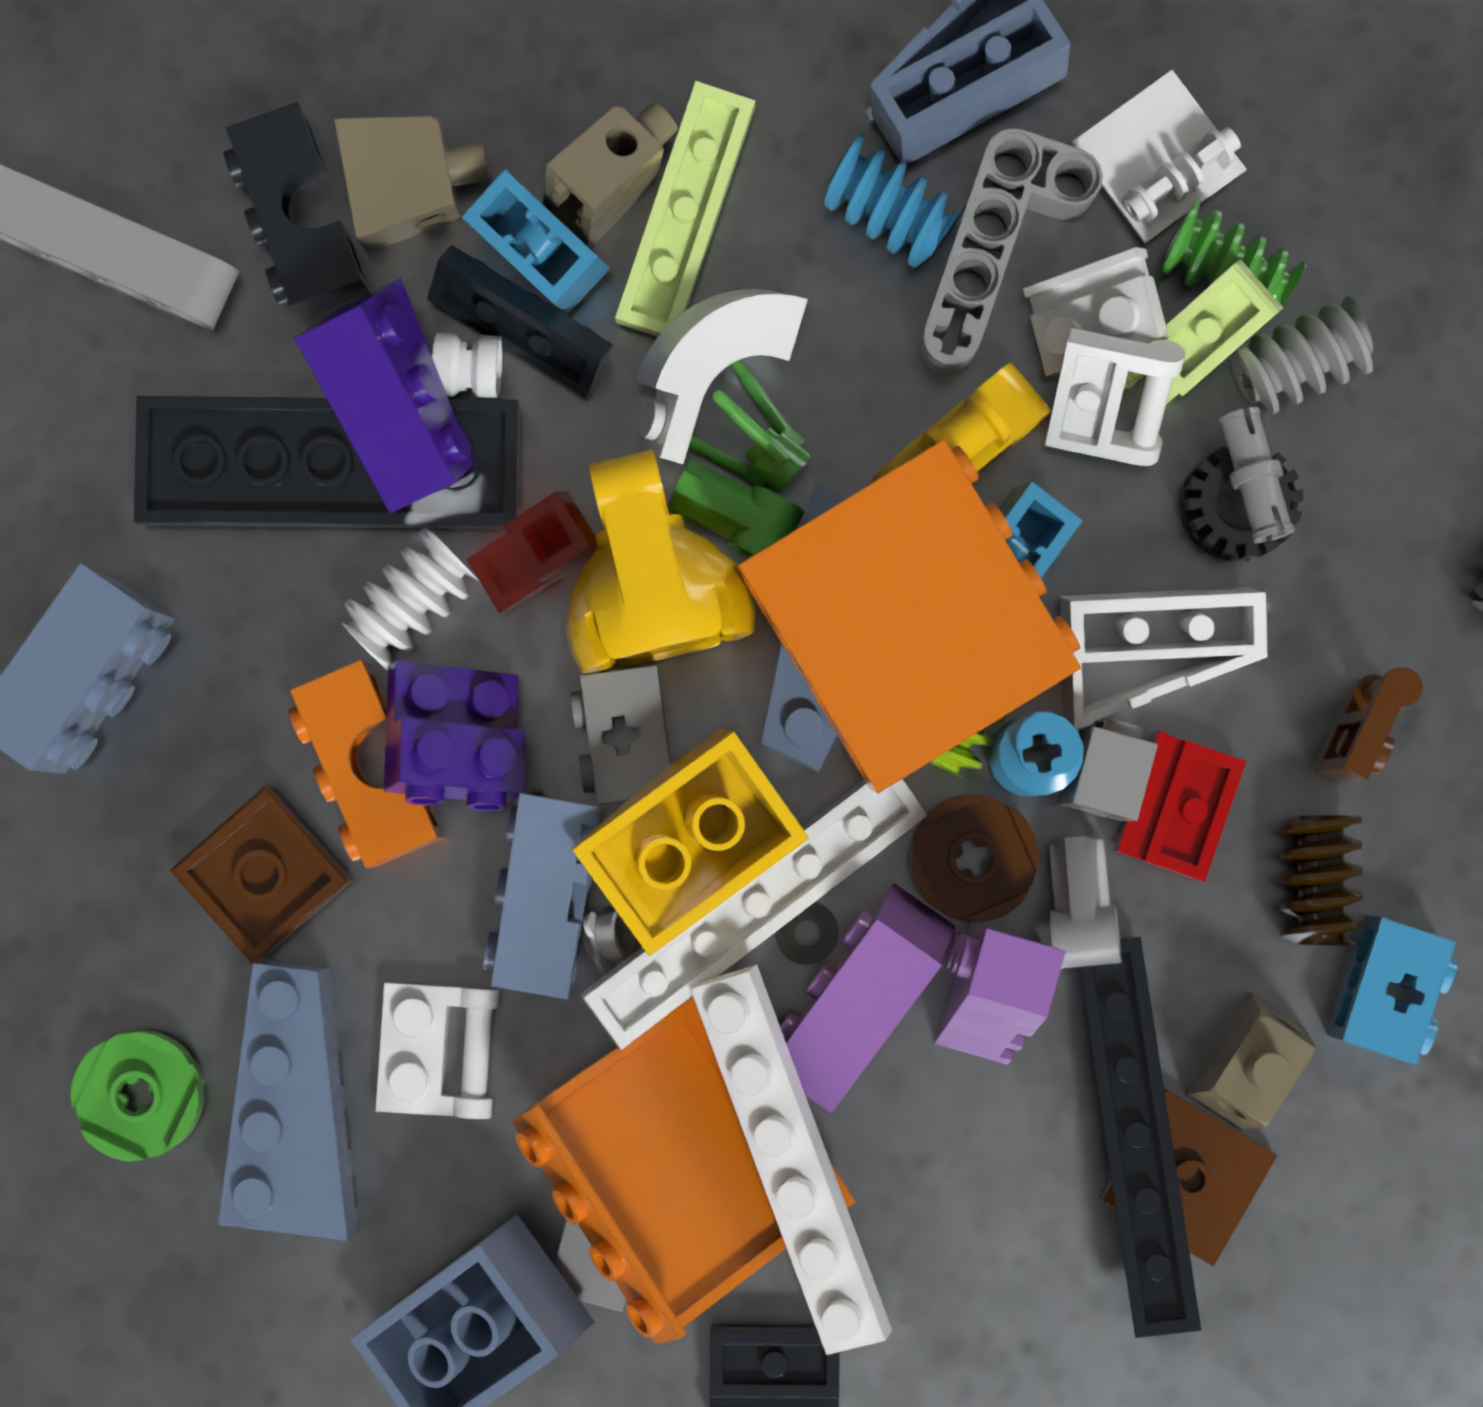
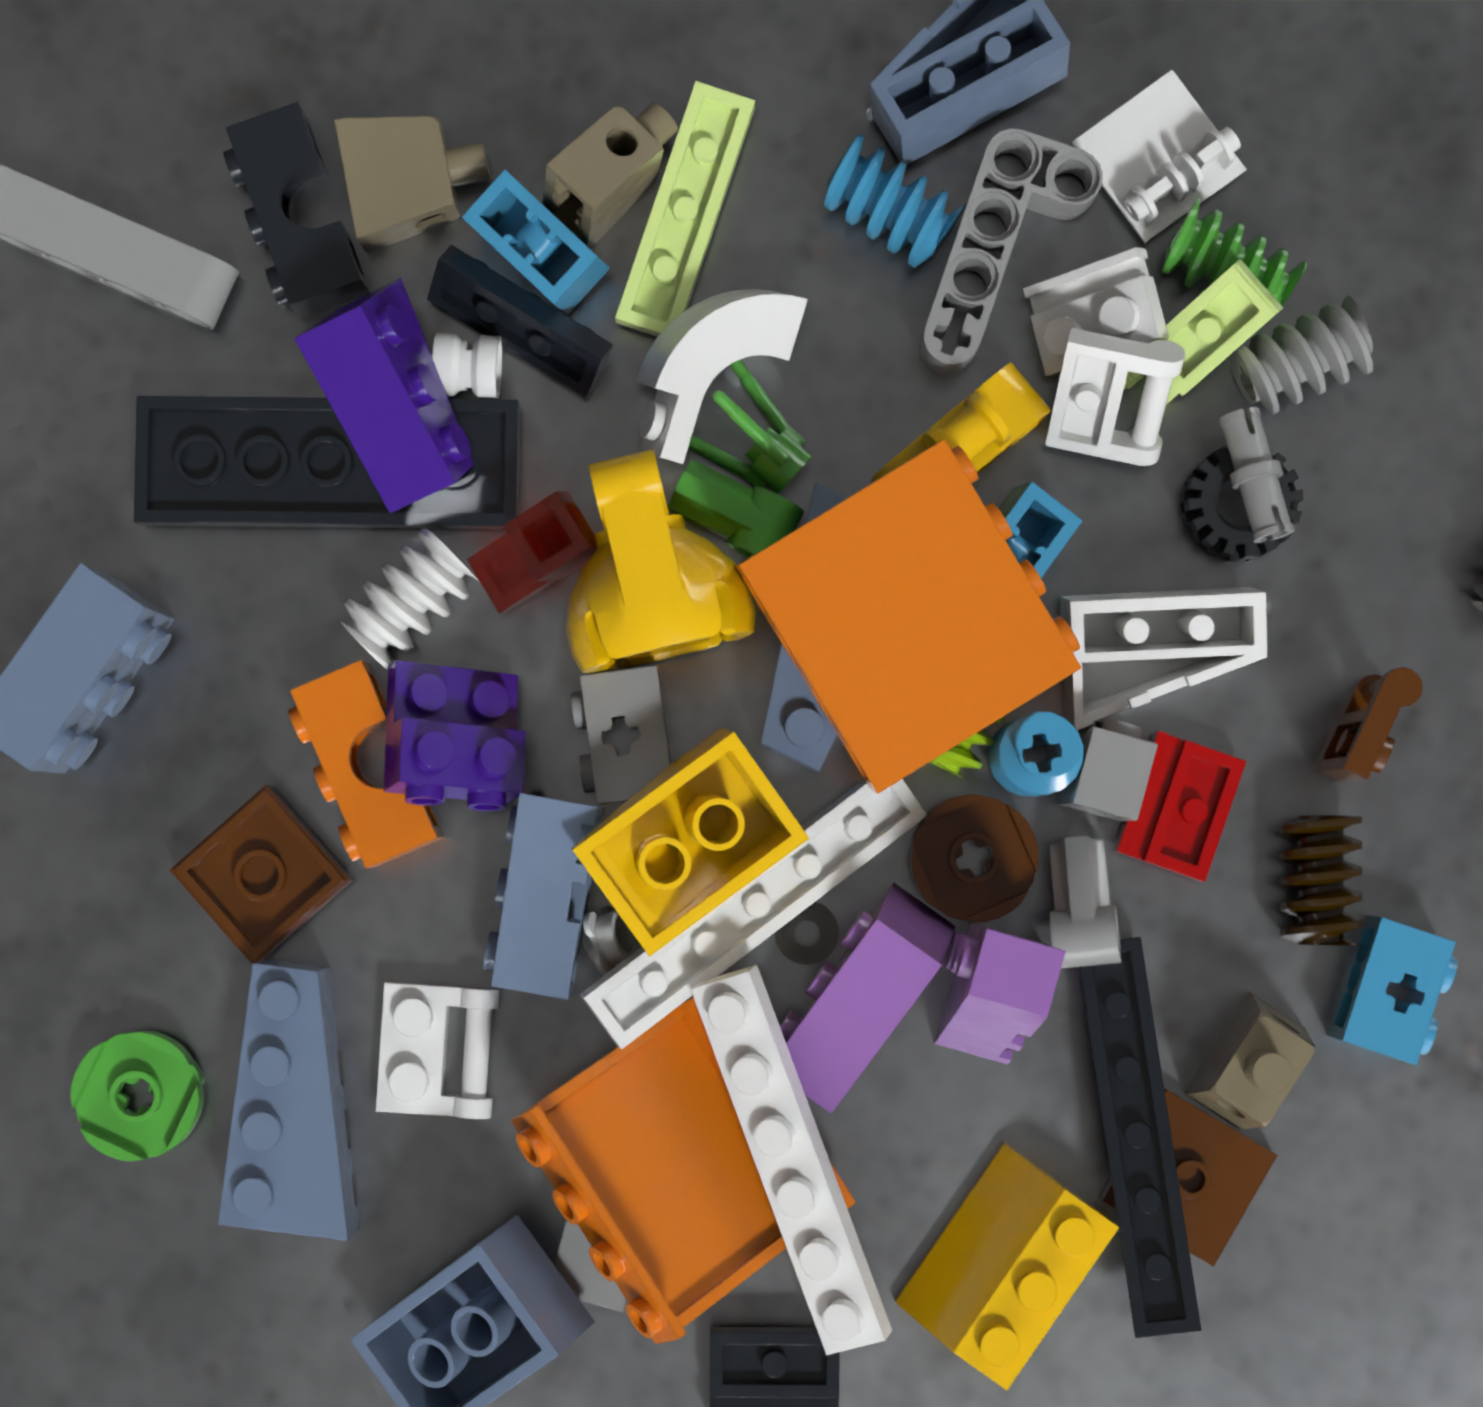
none -> yellow slope [894,1142,1119,1390]

